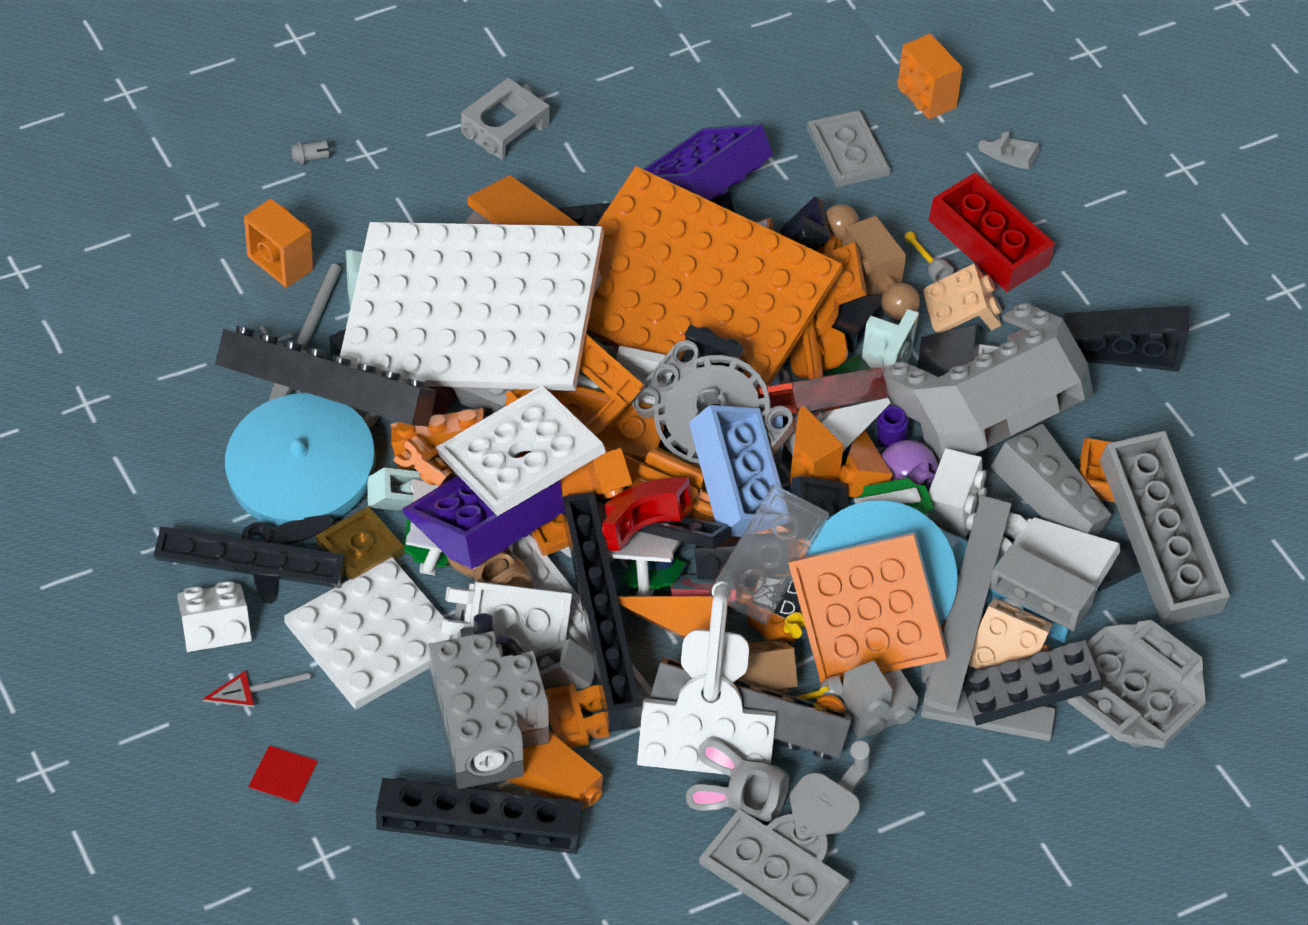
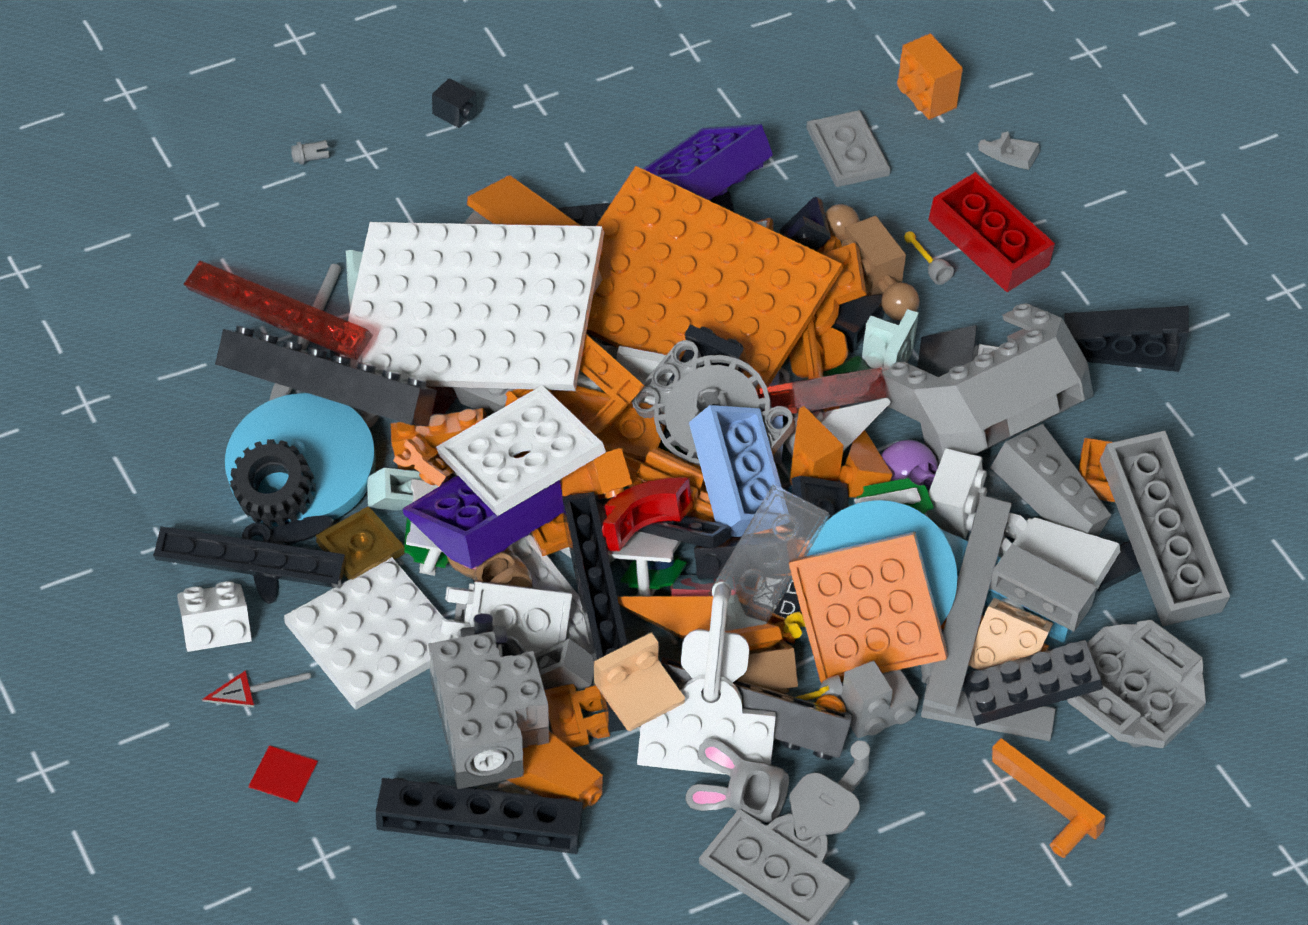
orange brick [244,199,313,288] -> none
light grey panel [461,78,550,161] -> none
dark purple brick [877,406,908,448] -> none
light nougat bracket [923,264,1002,333] -> none
none -> clear red plate [184,261,373,361]
none -> black tyre [230,439,316,527]
none -> black brick [432,78,477,128]
none -> light nougat bracket [594,632,685,731]
none -> piece [725,595,782,651]
none -> orange piece [992,738,1105,858]

